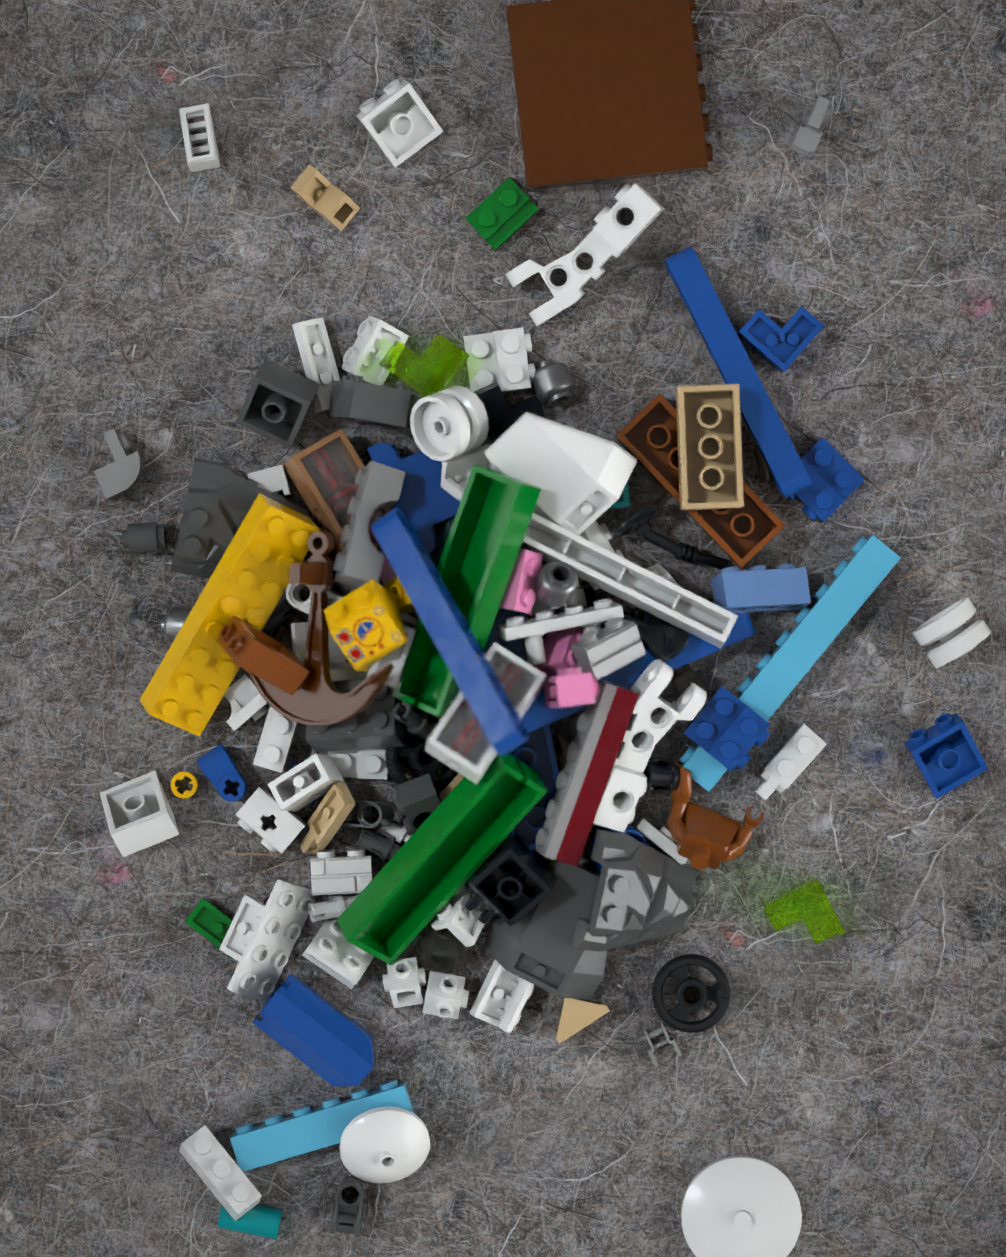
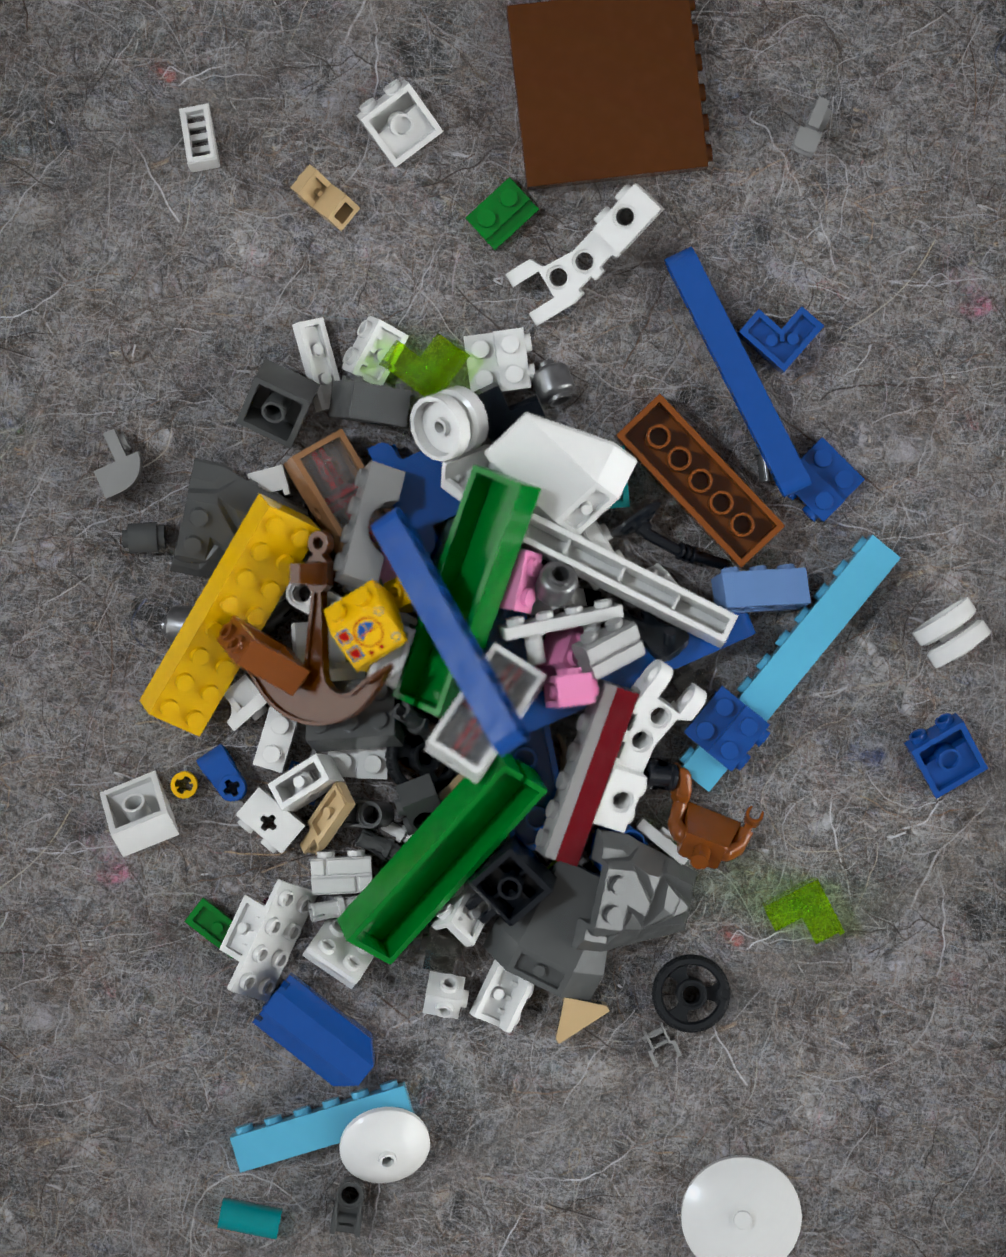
white brick [179,1125,262,1221] -> none
white brick [382,957,427,1008] -> none
tan brick [675,384,744,511] -> none
white hinge [755,724,826,800] -> none

